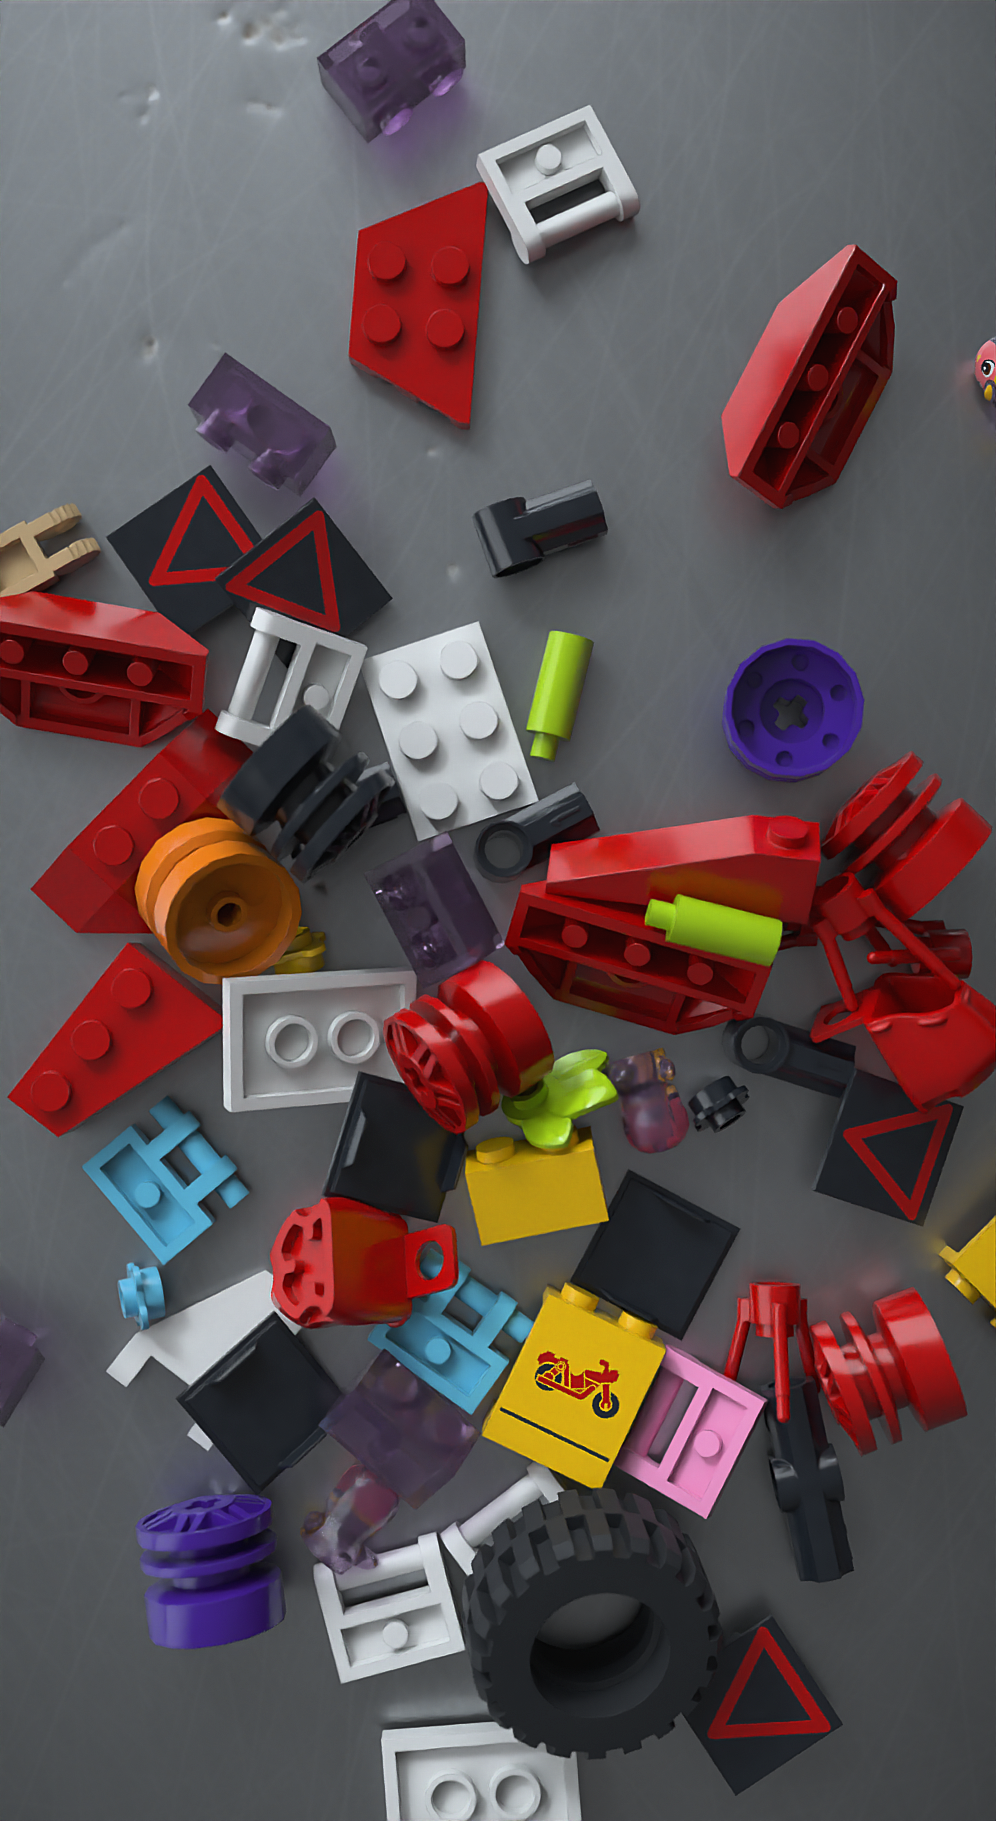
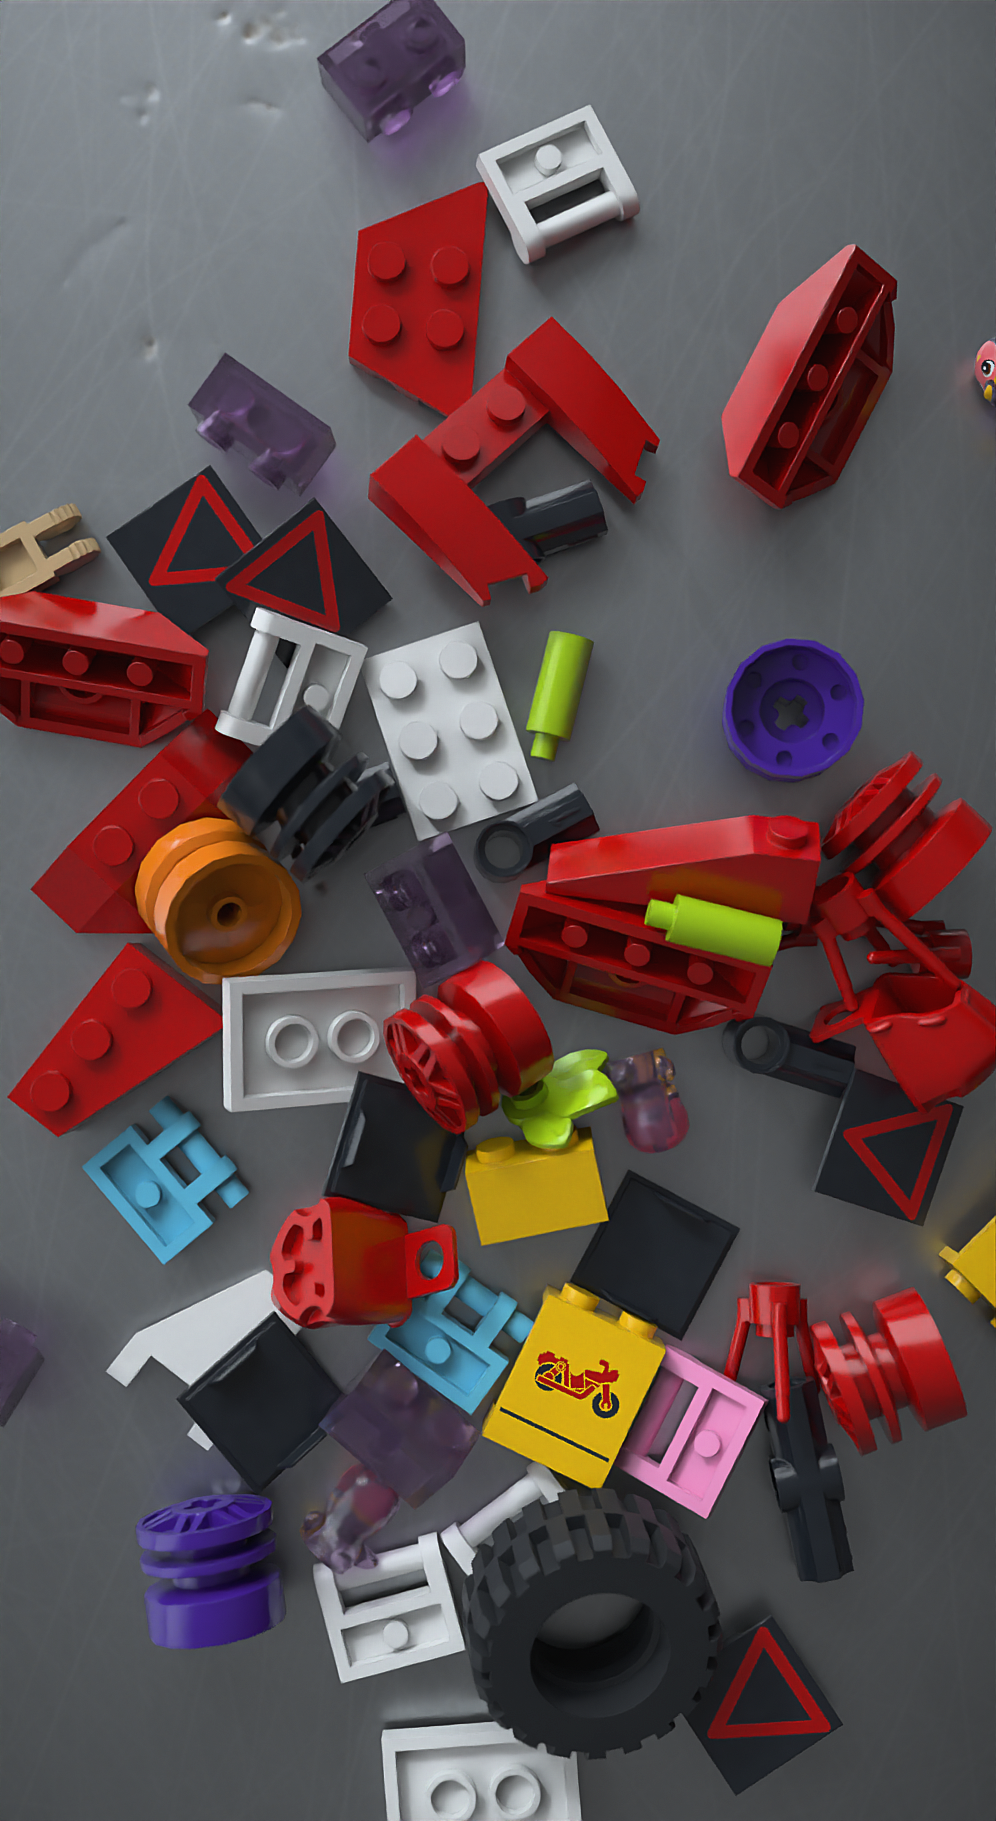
medium azure plate [118,1263,165,1330] -> none
yellow plate [273,926,327,975] -> none
black plate [688,1076,750,1133] -> none
none -> red wedge [368,316,660,607]

